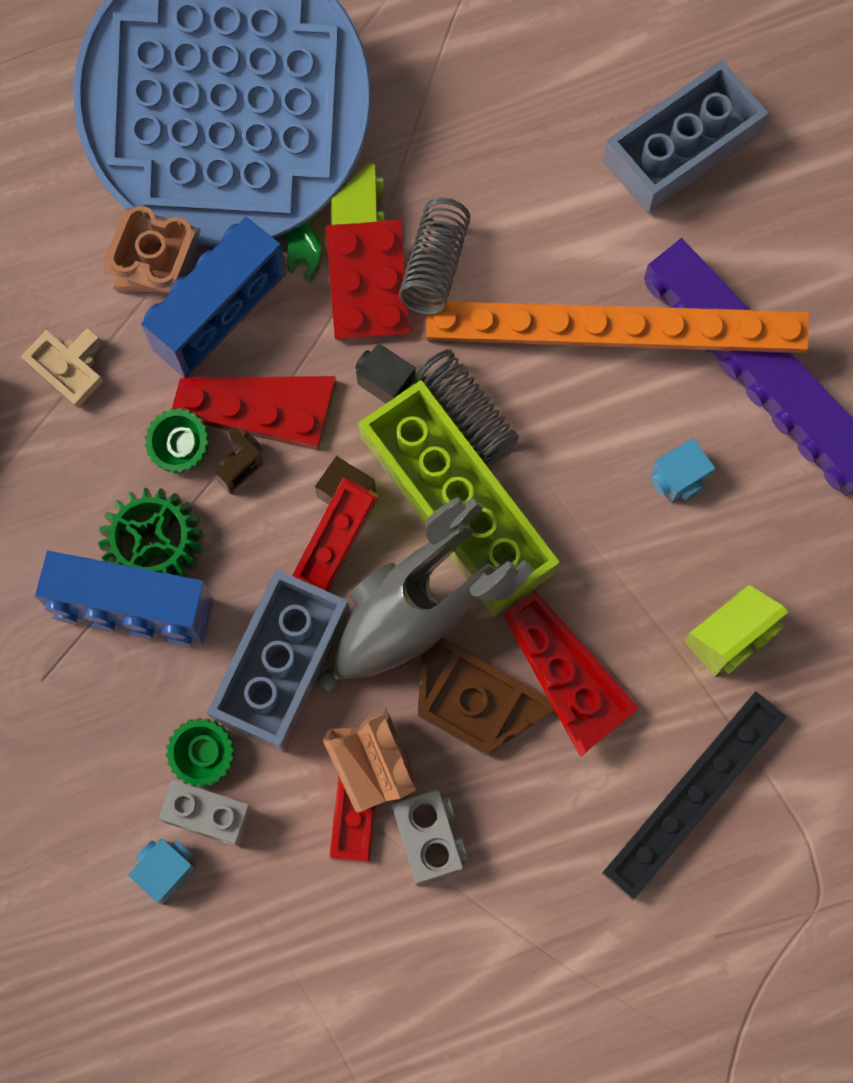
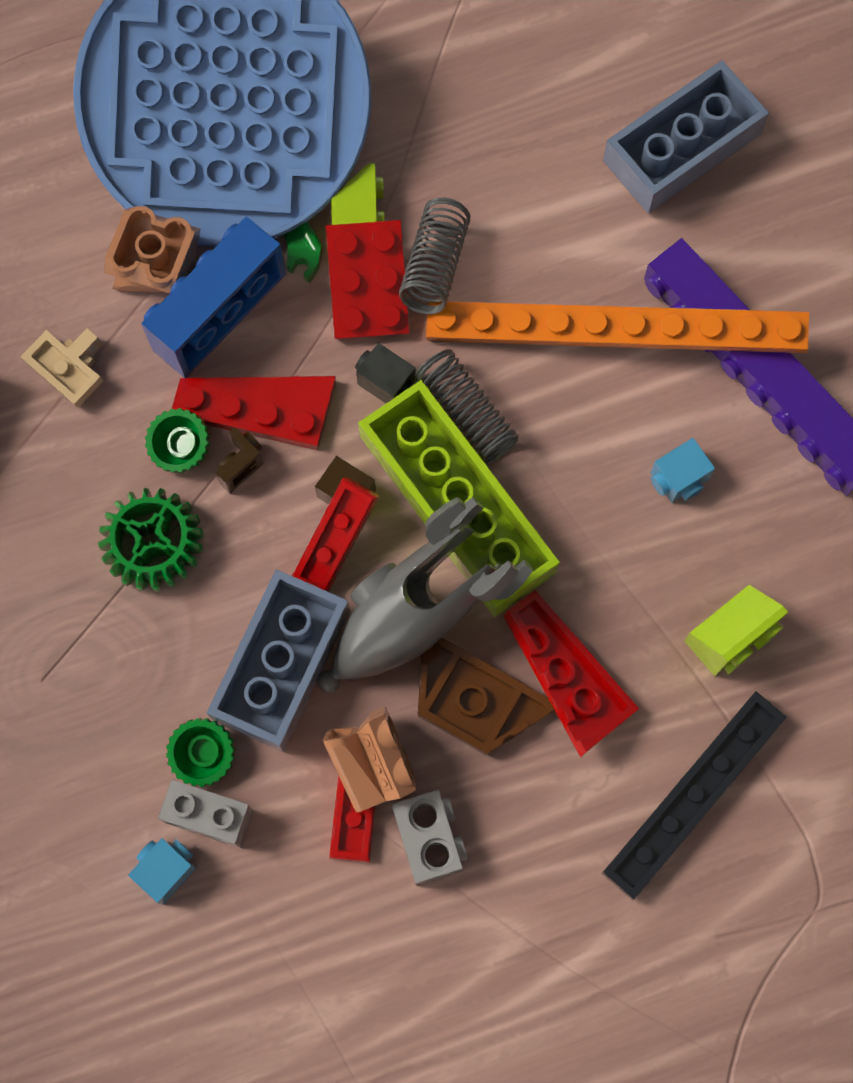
blue brick [35,550,213,647] -> none

